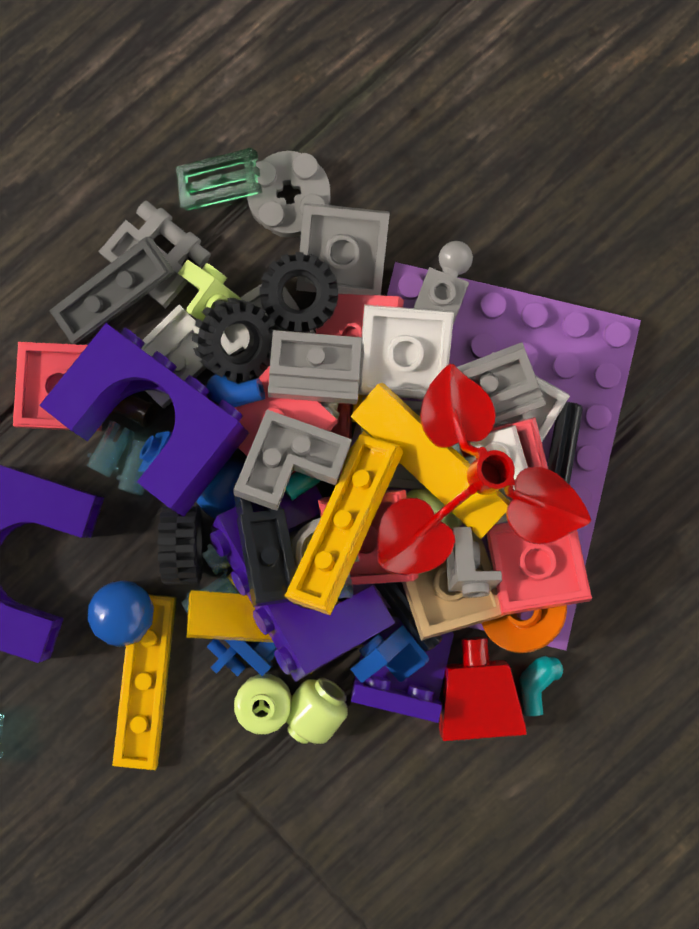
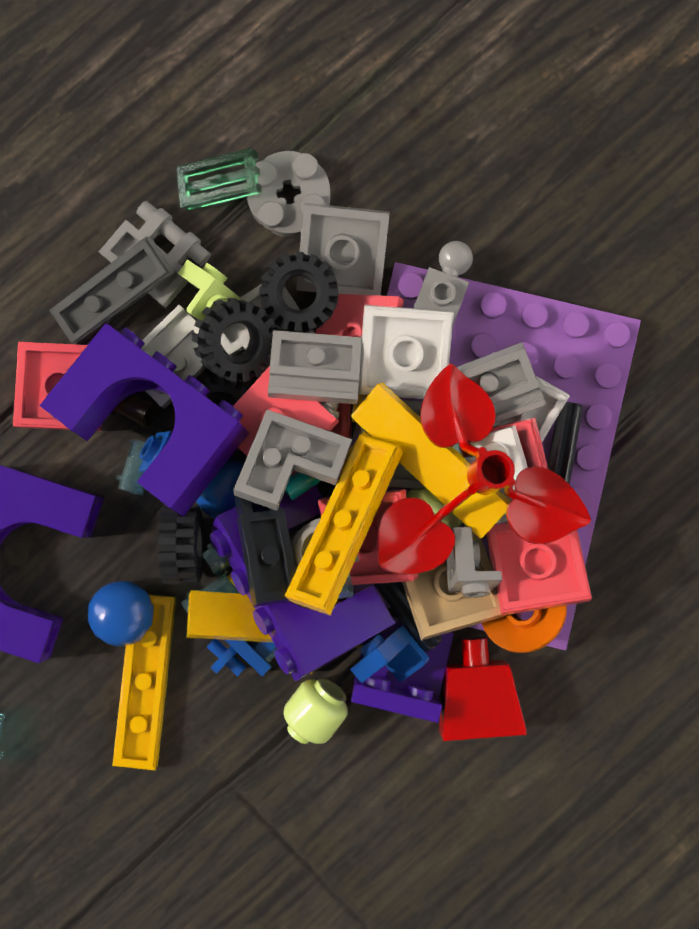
clear light blue pin [86,420,135,478] -> none
blue arm [206,374,265,408] -> none
yellowish green head [234,674,292,734] -> none
teal arm [519,656,563,716] -> none

